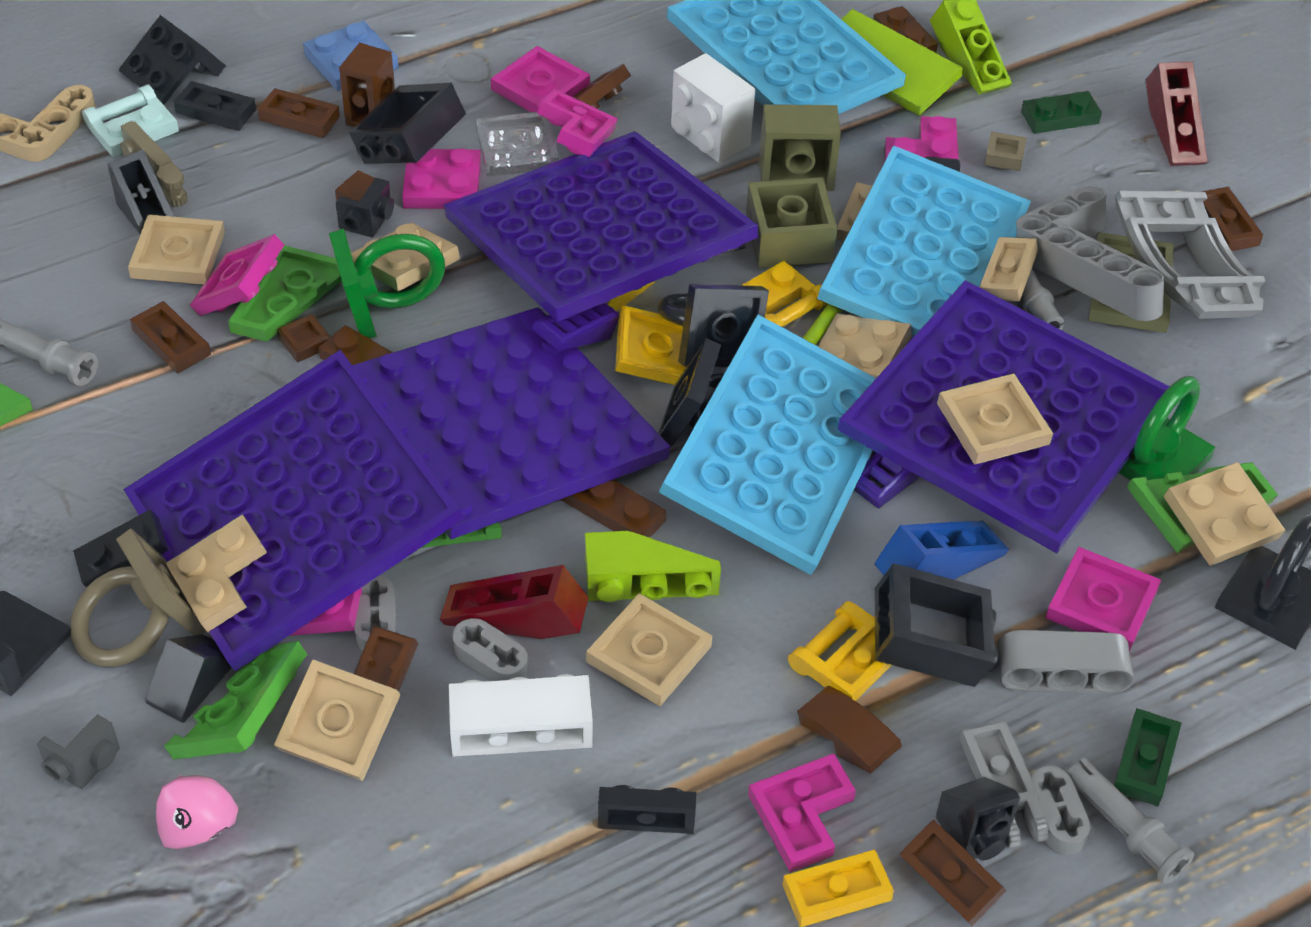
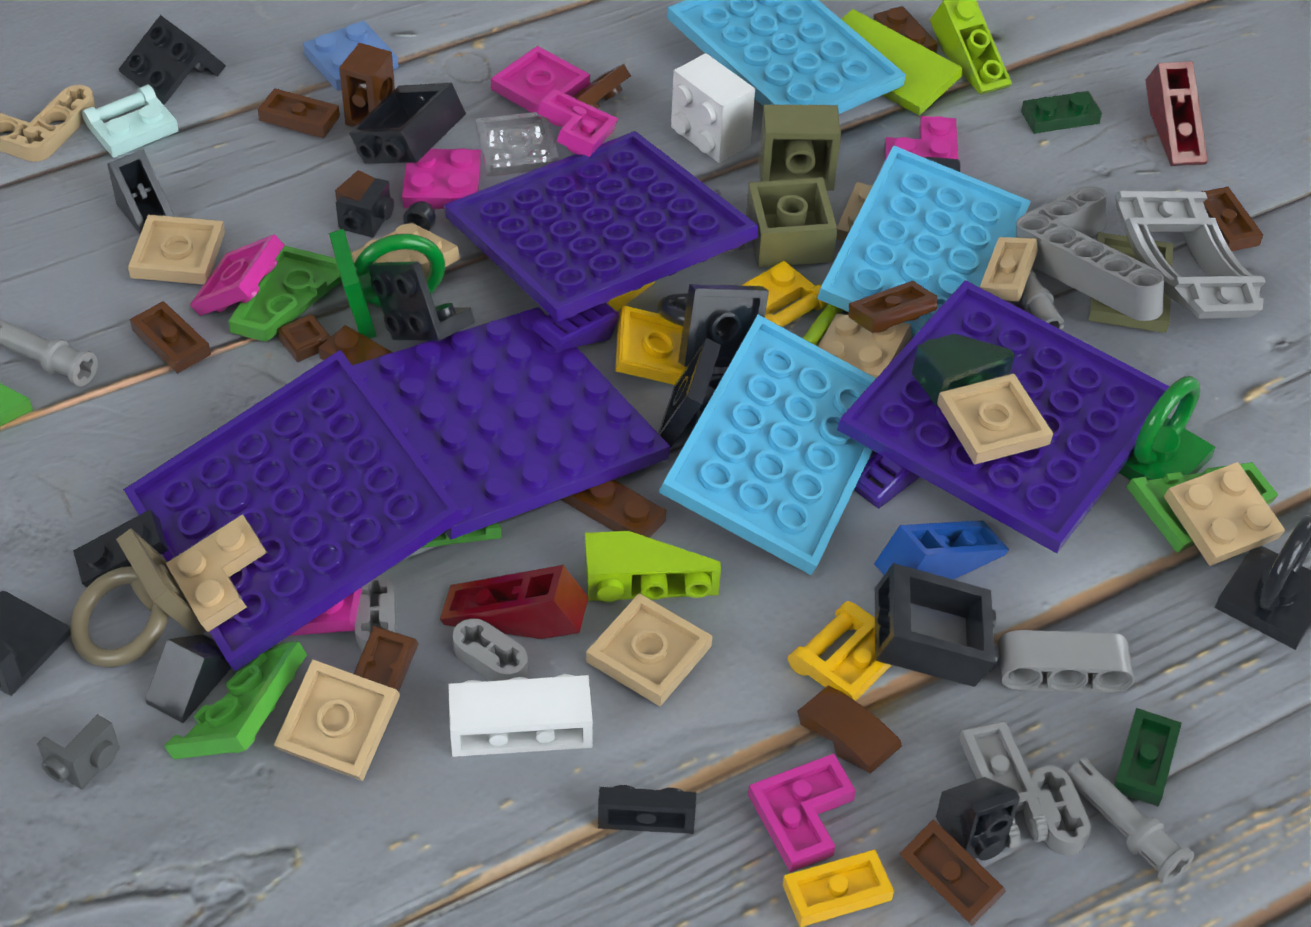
dark tan hinge [120,121,188,208] -> none
bright pink piece [156,775,238,849] -> none
black plate [173,81,256,131] -> none
dark tan plate [984,131,1027,171] -> none
dark pink plate [1045,546,1161,652] -> none
none -> black bracket [368,261,475,341]
none -> black hinge [403,201,436,231]
none -> reddish brown plate [849,281,937,333]
none -> clear green slope [912,333,1015,407]

